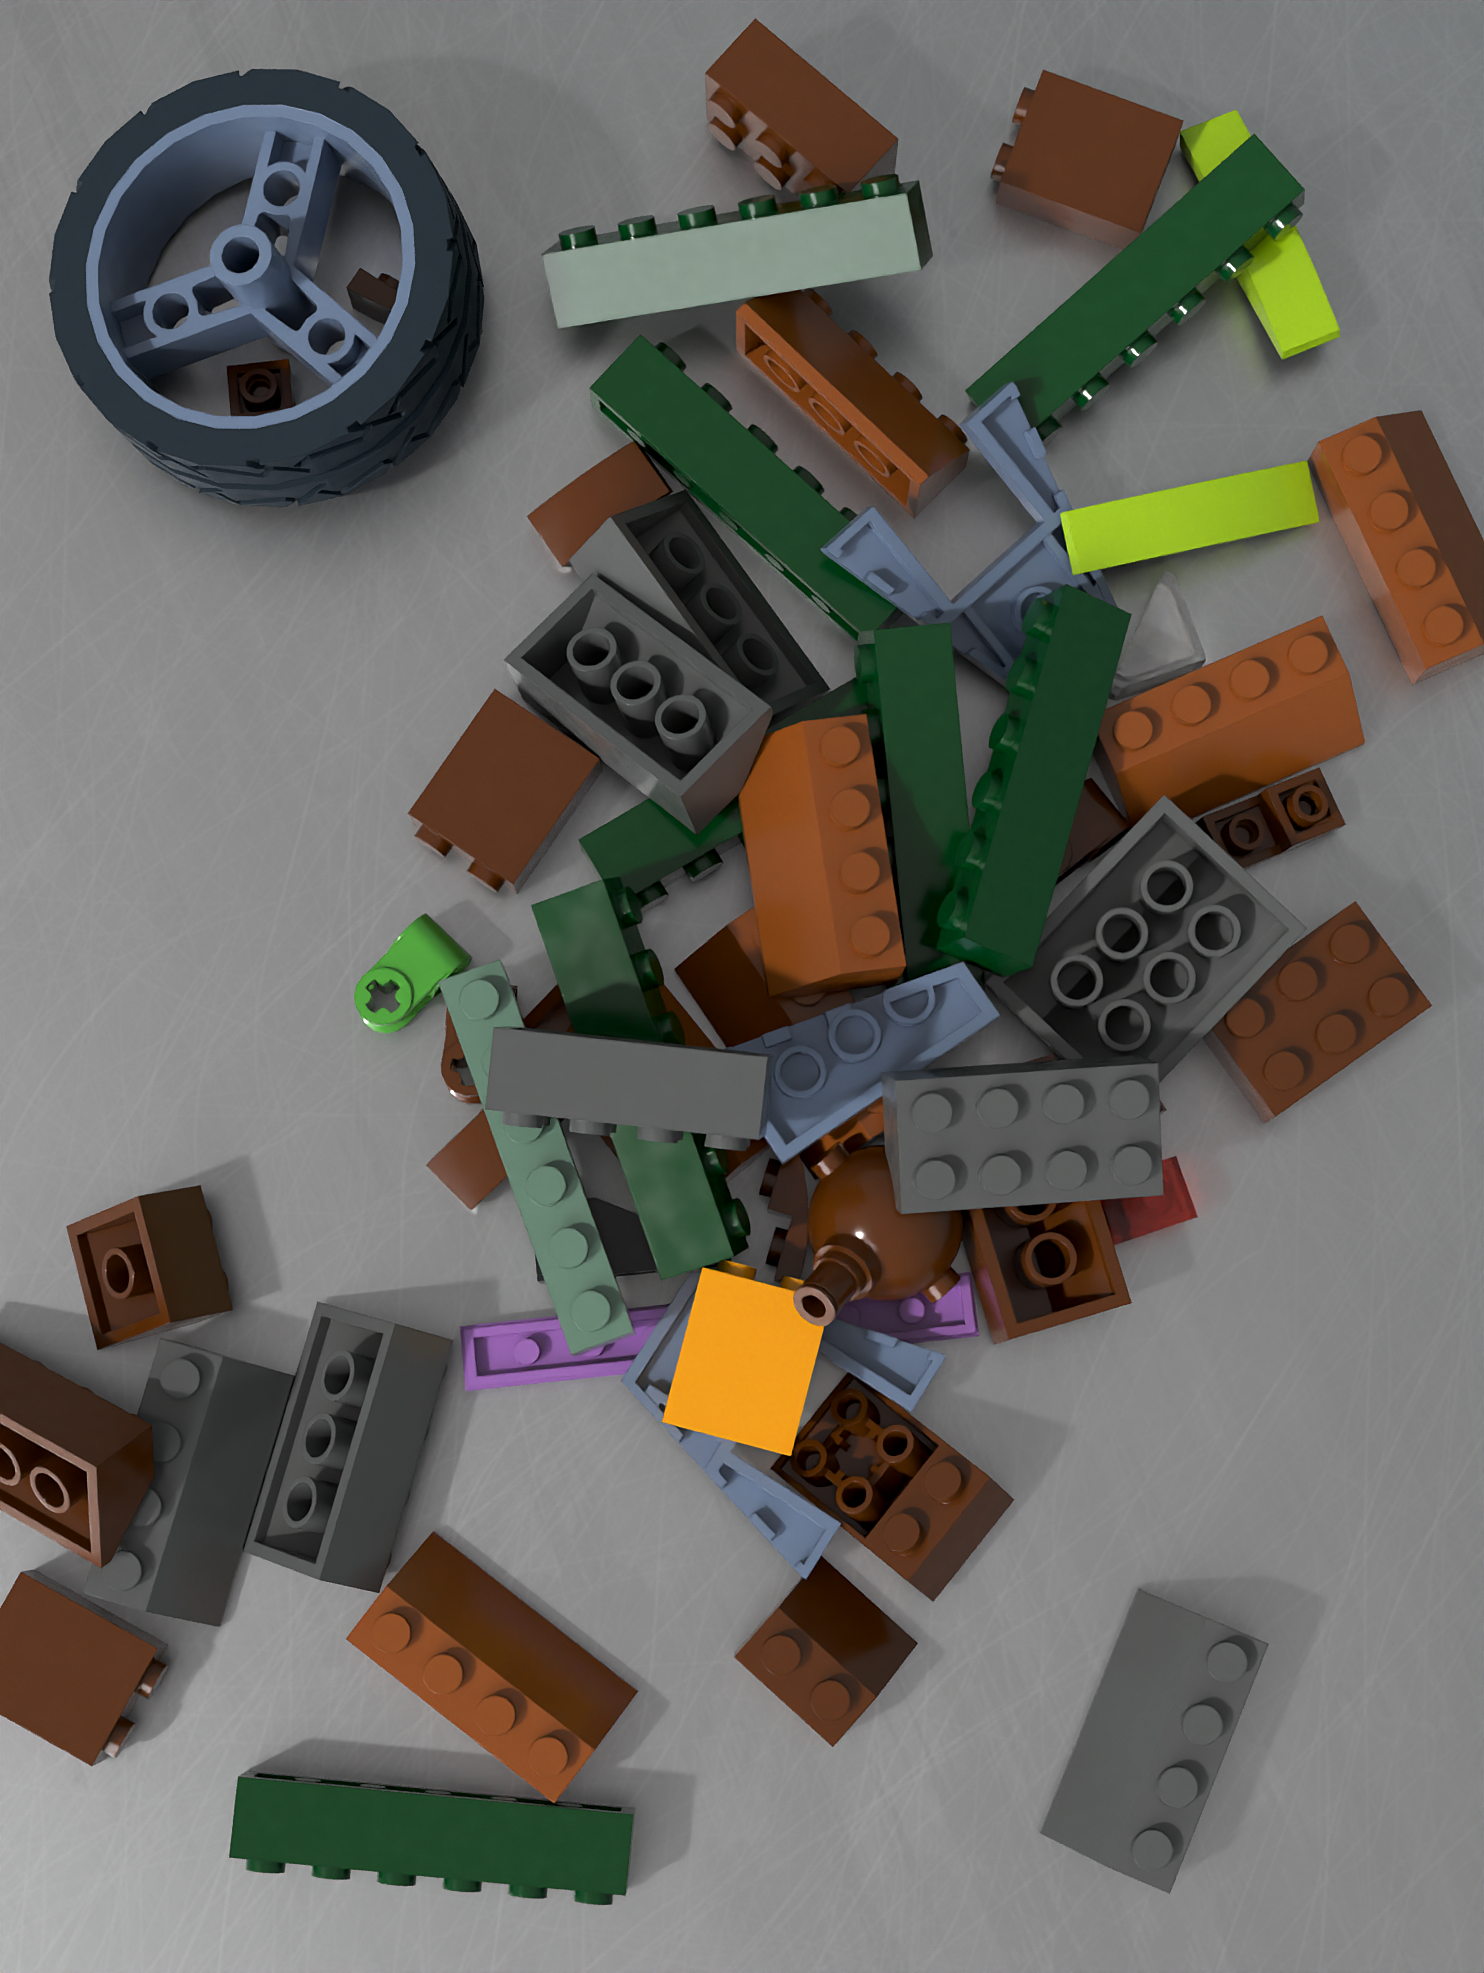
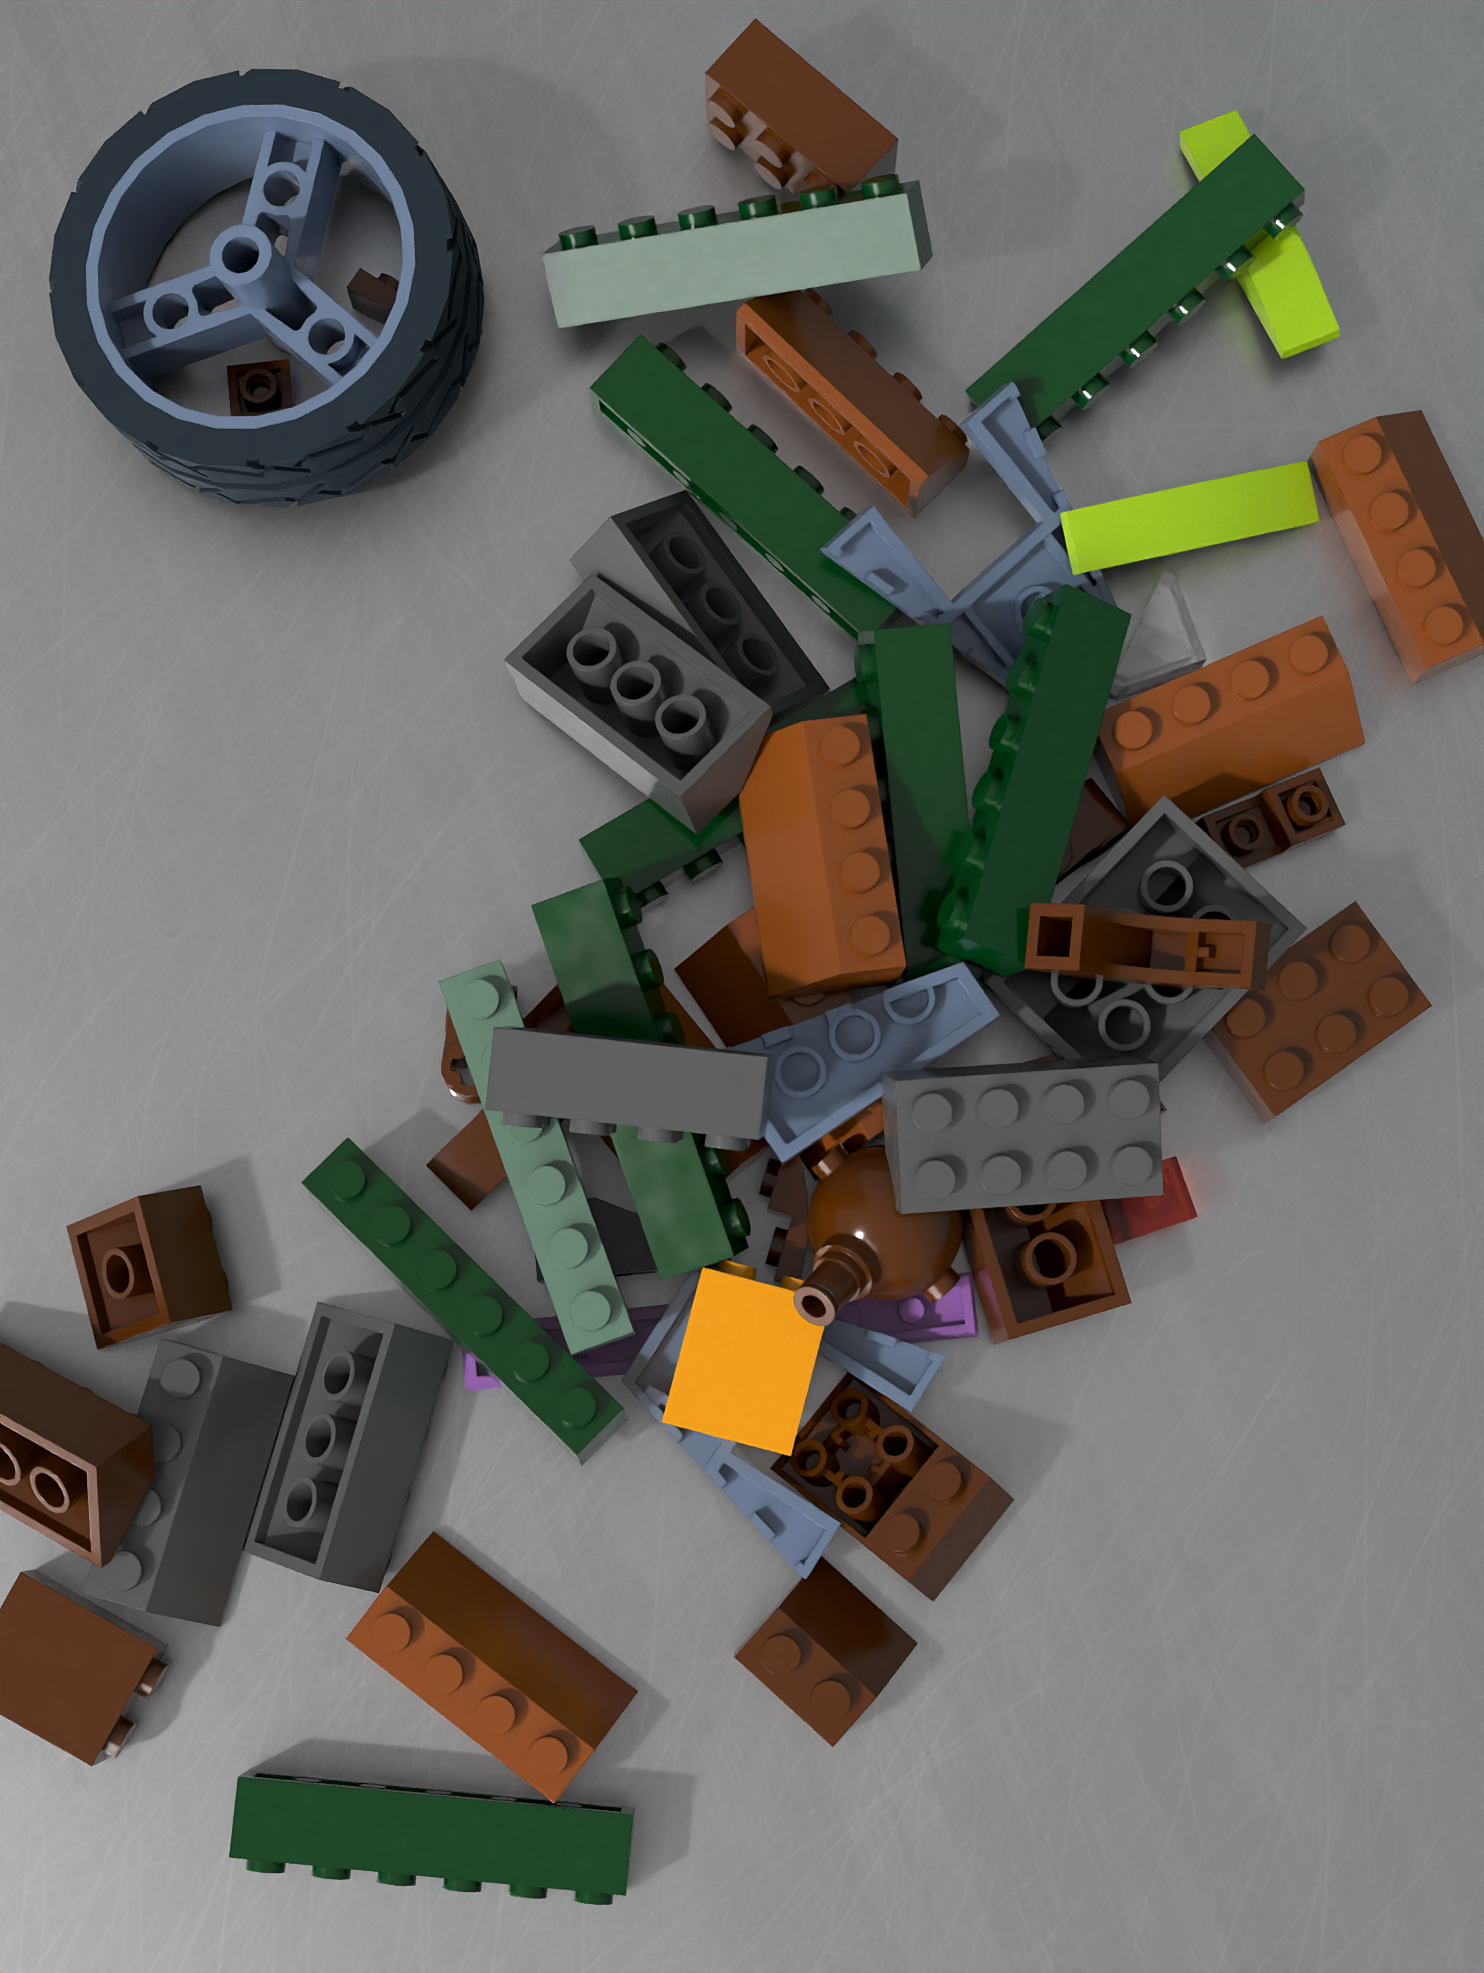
bright green piece [354,913,473,1034] -> none
reddish brown brick [408,689,603,894] -> none
reddish brown slope [527,441,673,567] -> none
reddish brown brick [990,70,1184,250] -> none
dark grey slope [1040,1588,1269,1894] -> none
none -> dark green brick [301,1137,628,1466]
none -> reddish brown arch [1024,902,1271,990]

